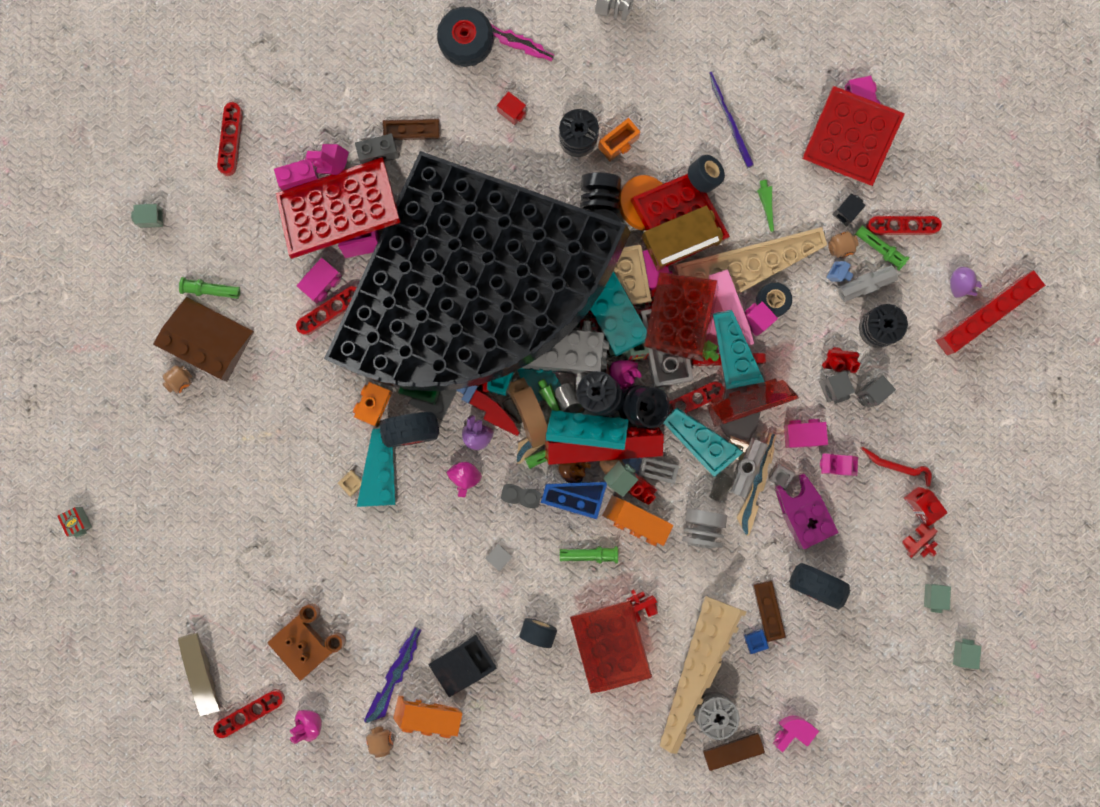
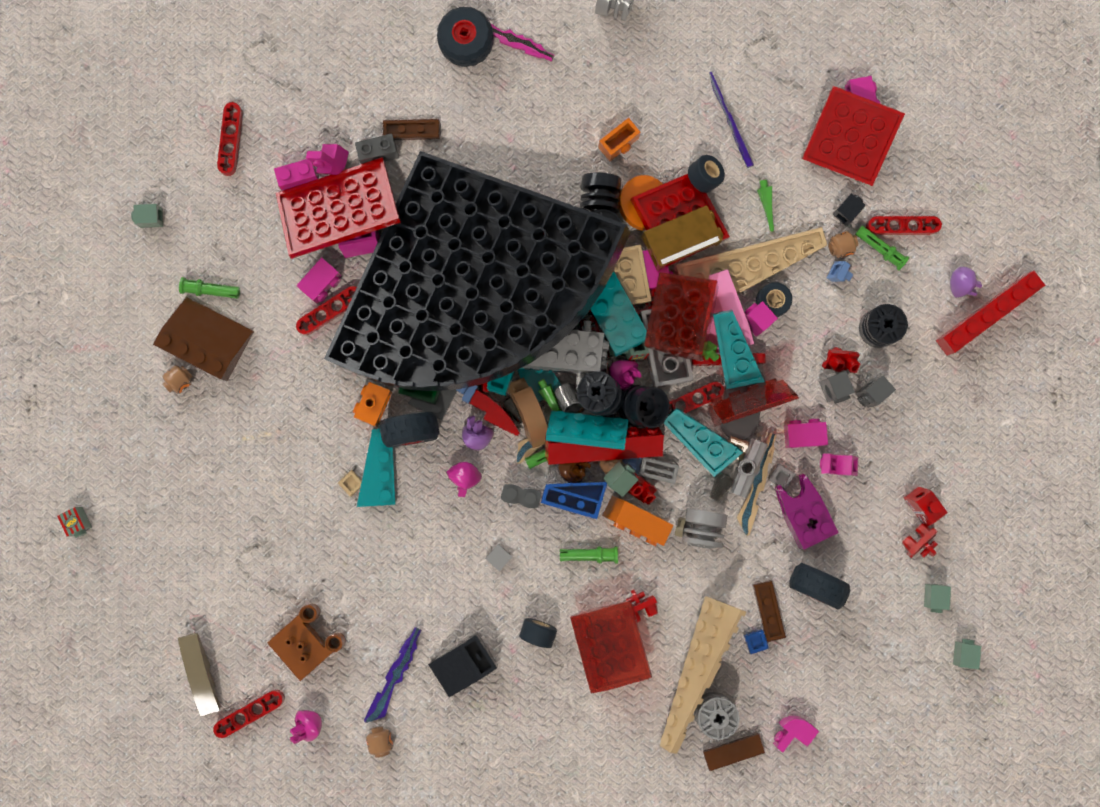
orange wedge [393,695,463,738] -> none
red brick [497,91,527,125] -> none
black wheel [559,109,599,158] -> none
light grey piece [838,265,898,302] -> none
red piece [860,447,932,487] -> none
none -> dark tan tile [674,517,686,537]

